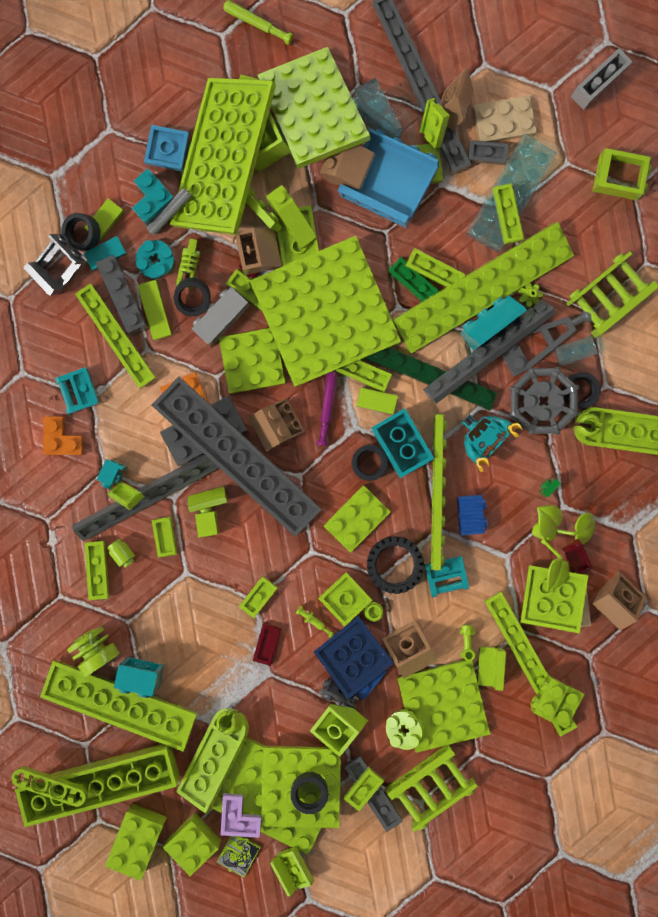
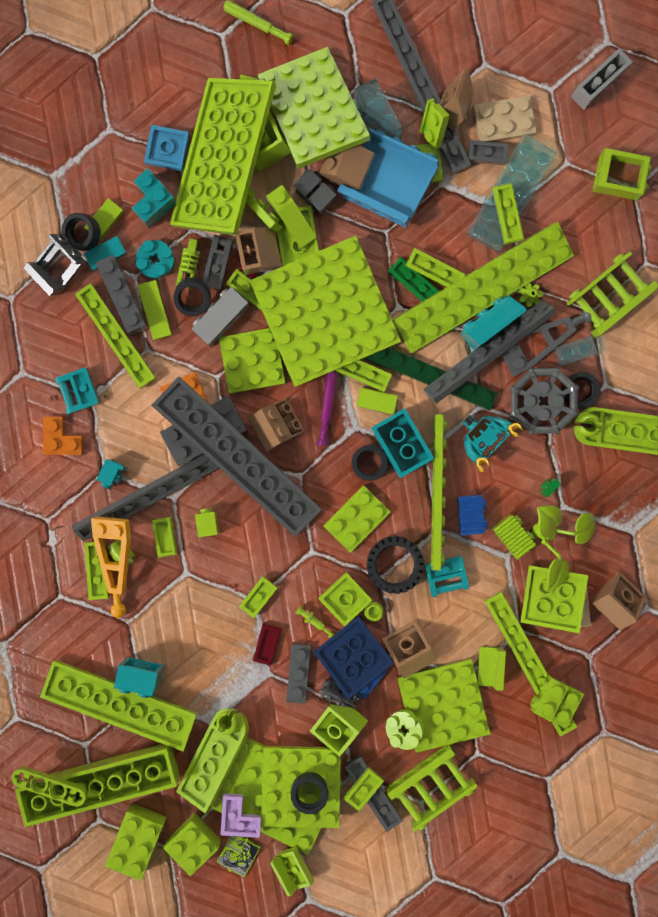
lime wheel [67,626,120,677] -> none
lime tile [108,481,144,510] -> none
light grey axle [147,188,191,235] -> none
lime tile [188,486,227,512] -> none
lime bar [460,624,476,662] -> none
dark red tile [562,539,593,574] -> none
none -> light orange plate [91,516,131,618]
none -> dark grey plate [203,235,234,291]
none -> dark grey plate [286,643,311,704]
none -> dark grey piece [293,168,336,217]
none -> lime brick [492,514,536,560]

